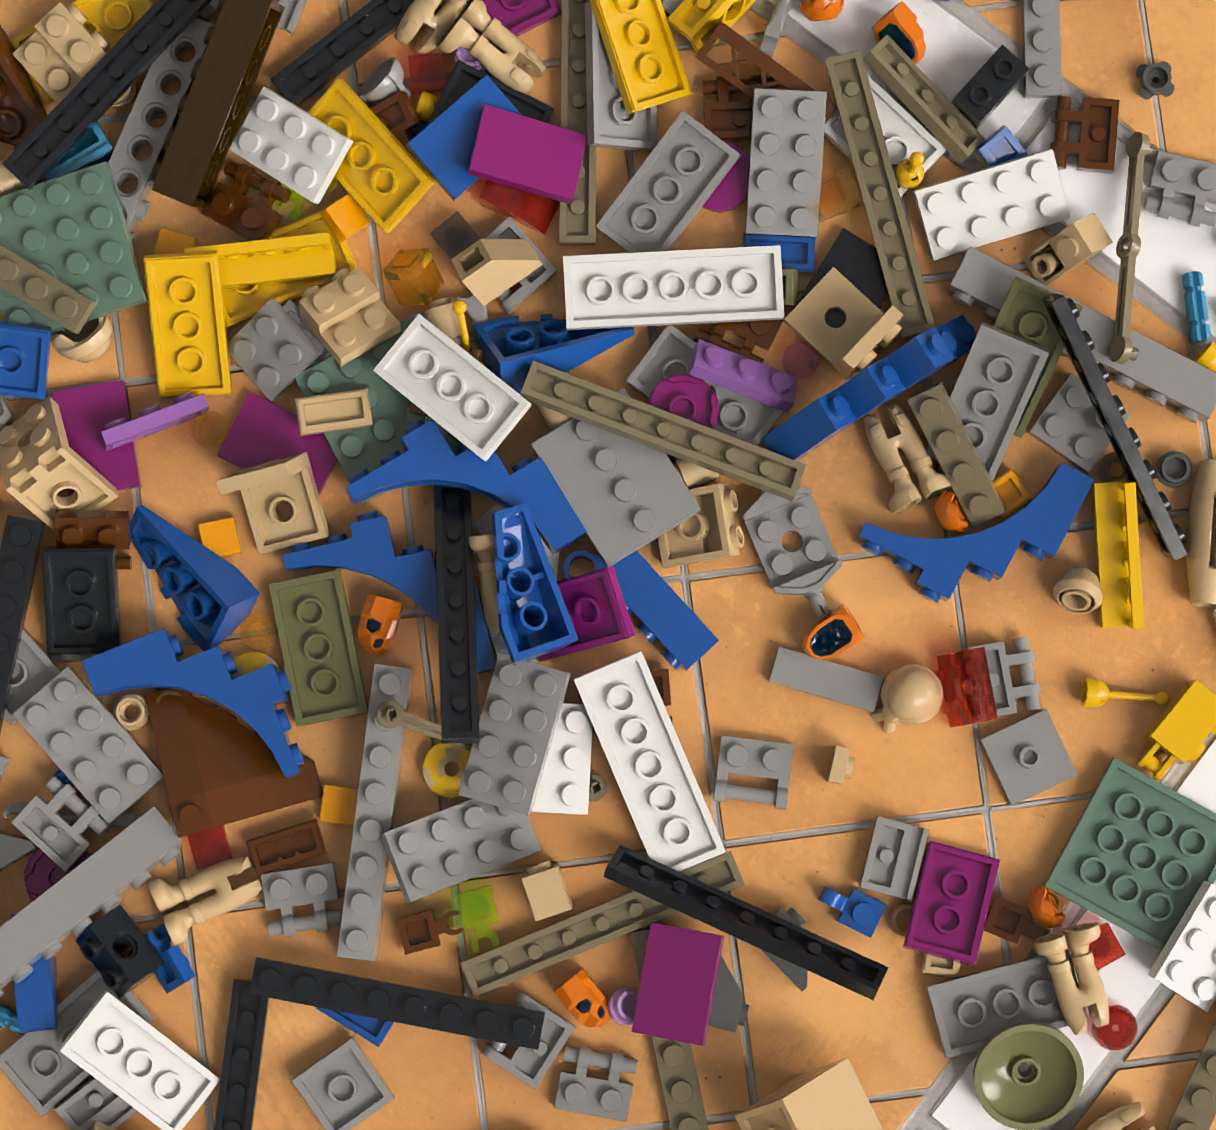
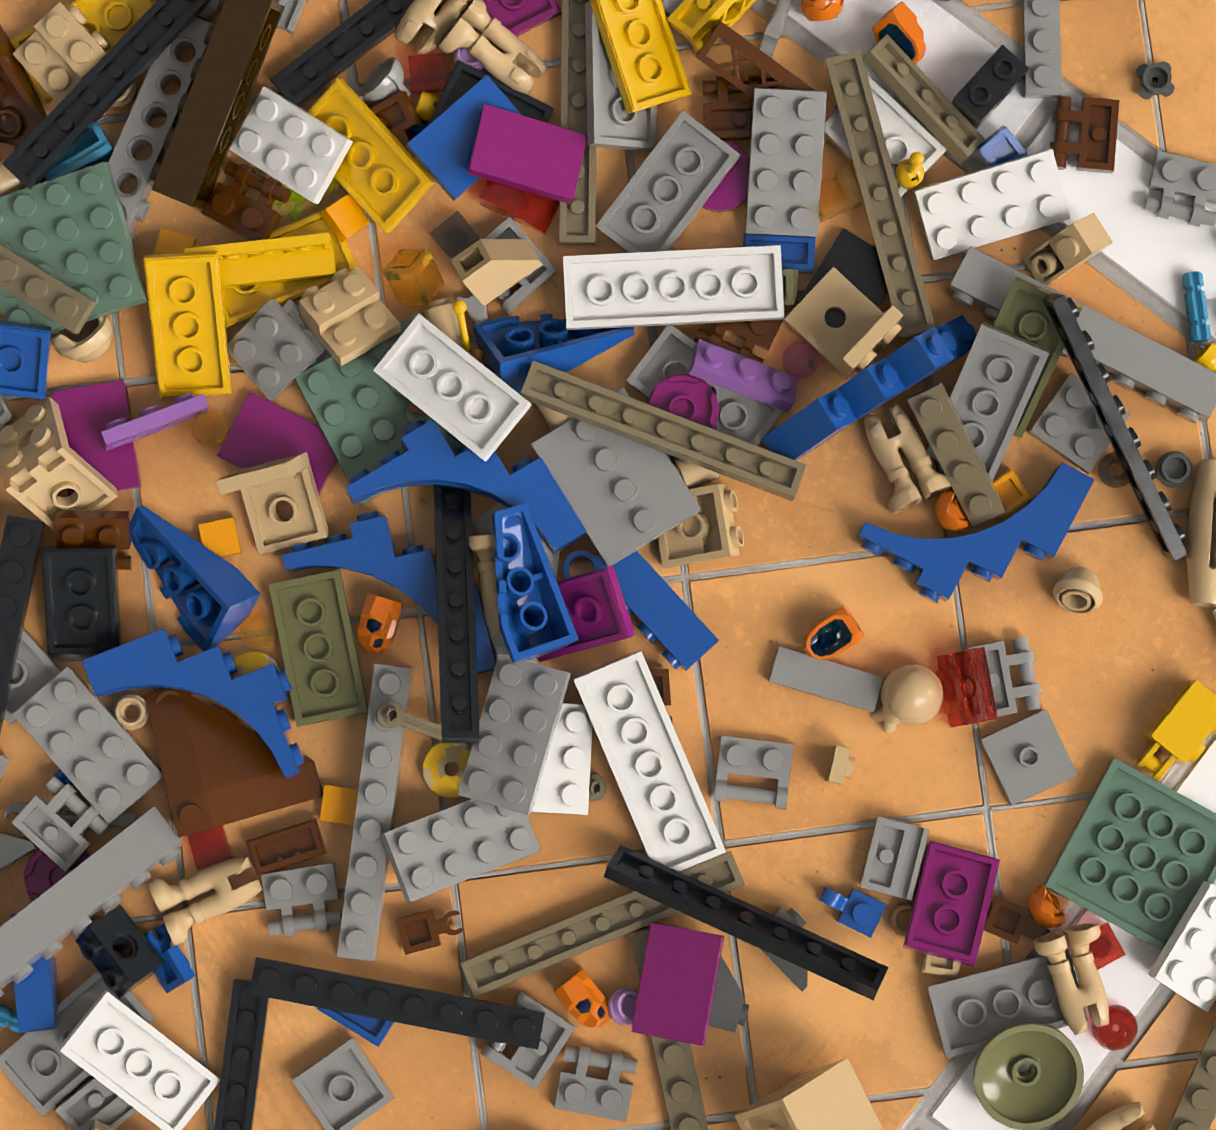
tan tile [295,389,373,436] -> none
clear neon green plate [456,885,499,953] -> none
tan brick [522,860,573,921] -> none
light grey plate [742,487,842,618] -> none
yellow hinge [1080,678,1170,708] -> none
yellow fence [1092,480,1144,629] -> none
dark tan piece [1109,132,1156,364] -> none

